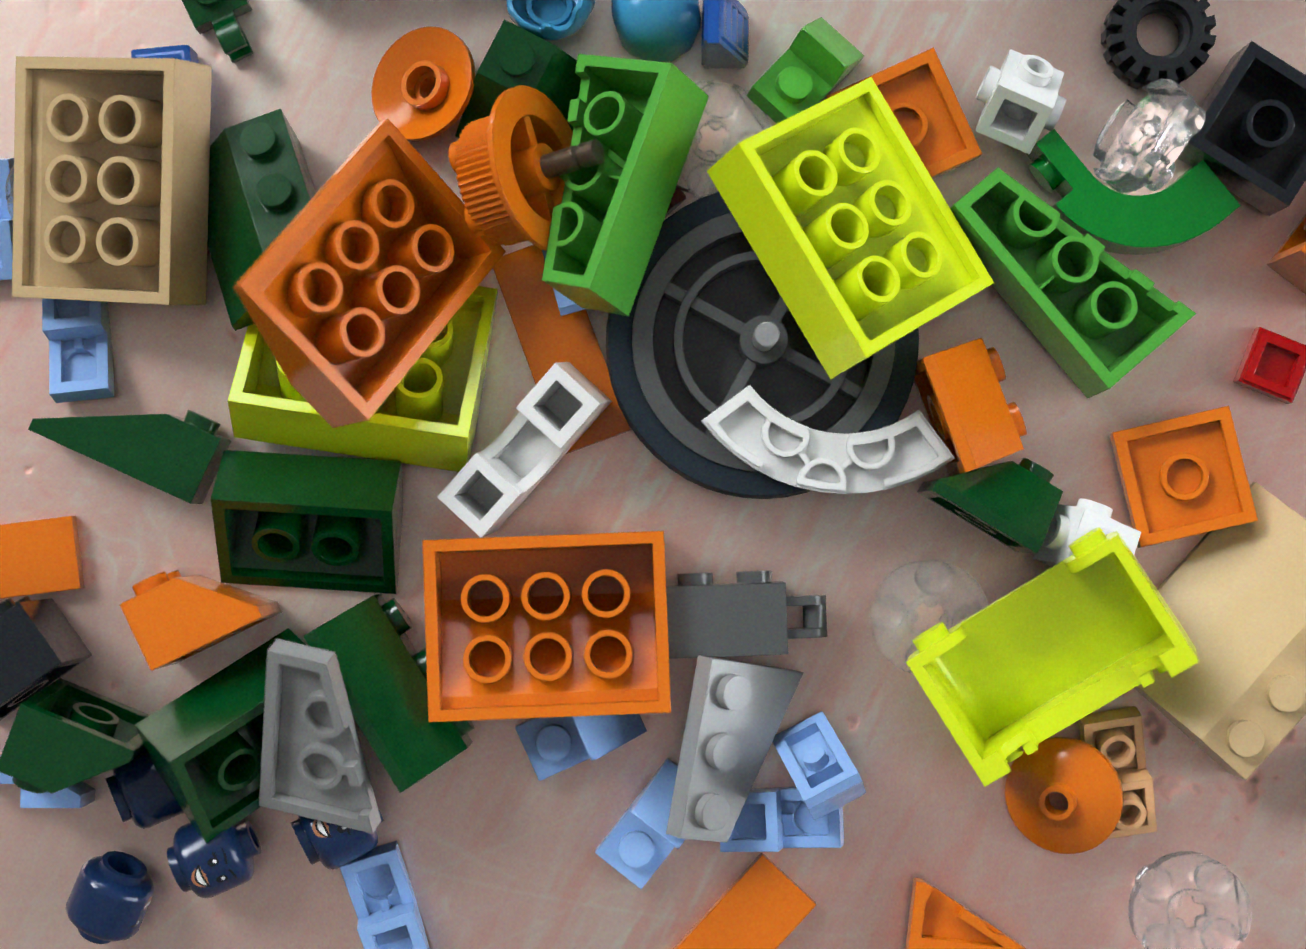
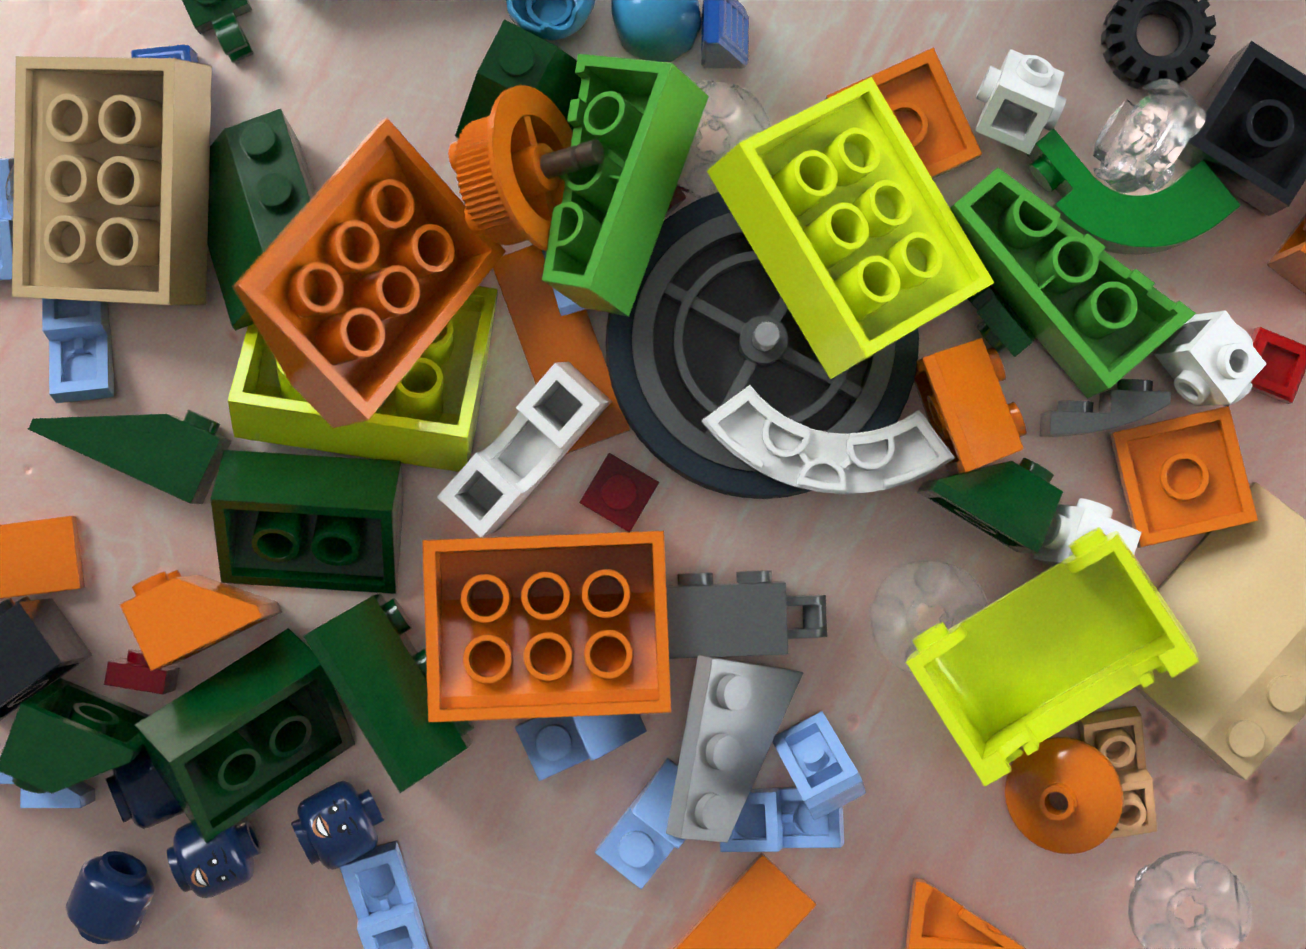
light grey wing [259,639,381,834] -> none
orange dish [371,27,475,142] -> none
bright green slope [747,17,864,123] -> none
none -> dark red plate [104,650,180,695]
none -> dark red plate [579,453,660,532]
none -> dark green plate [967,285,1036,357]
none -> dark grey slope [1040,379,1171,437]
none -> white brick [1154,310,1266,406]

